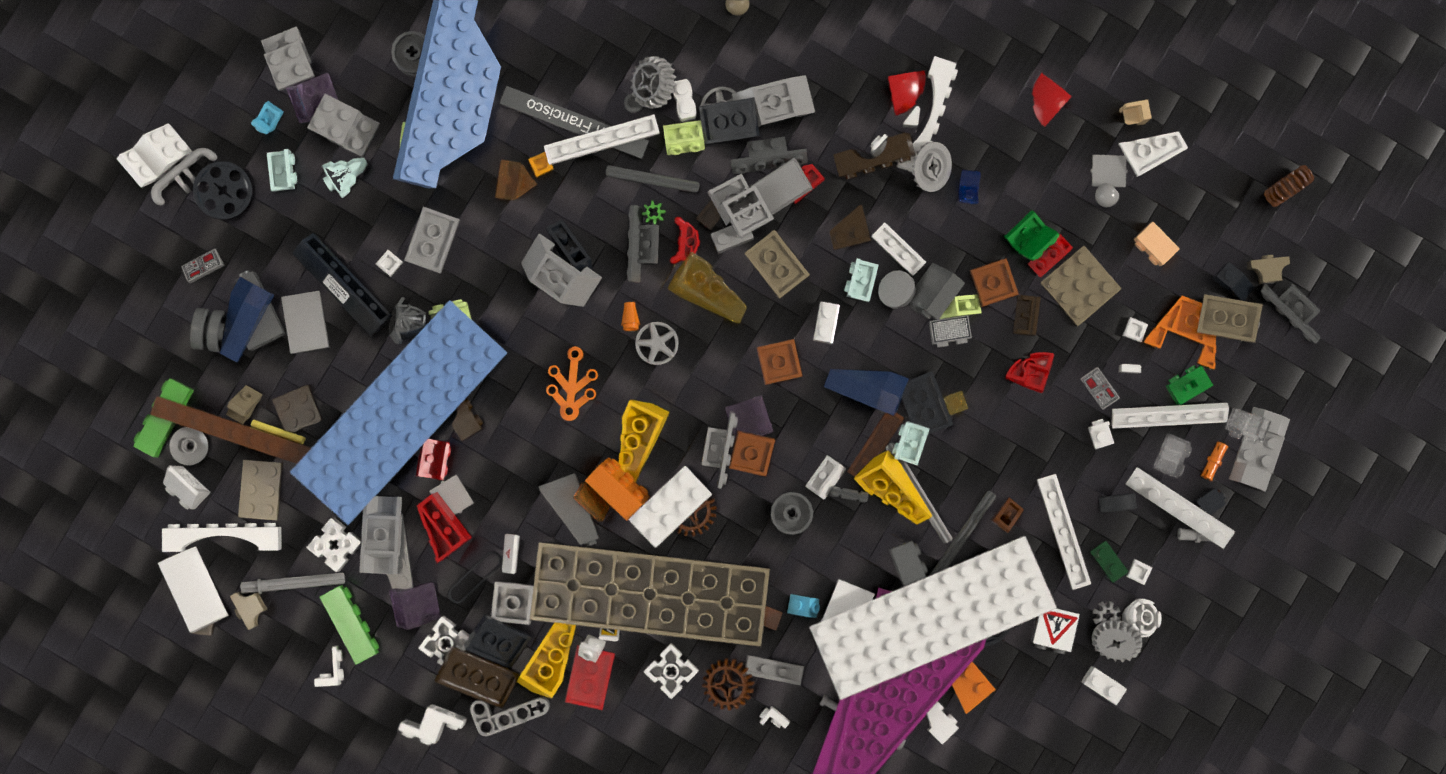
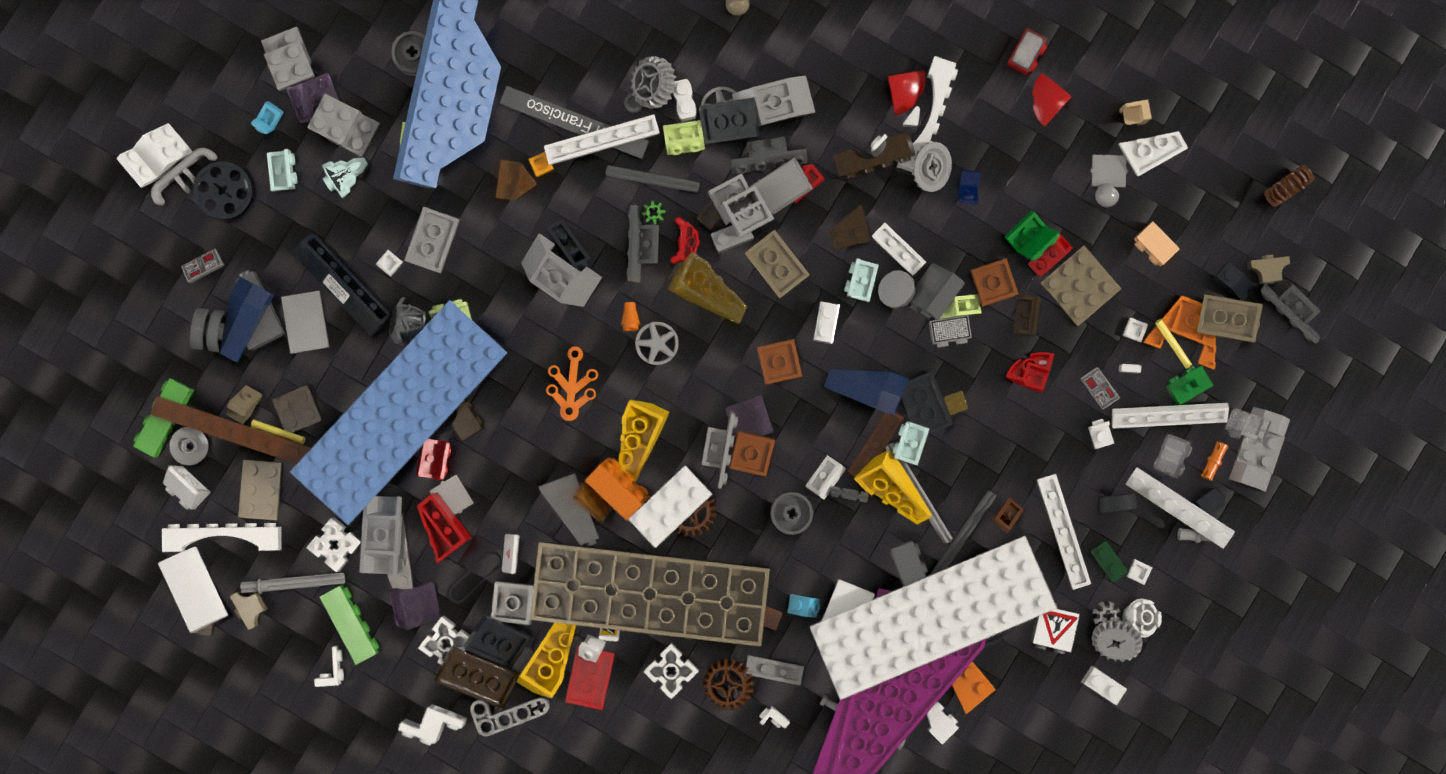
none -> brick [1007,28,1047,75]
none -> light yellow bar [1155,319,1192,369]

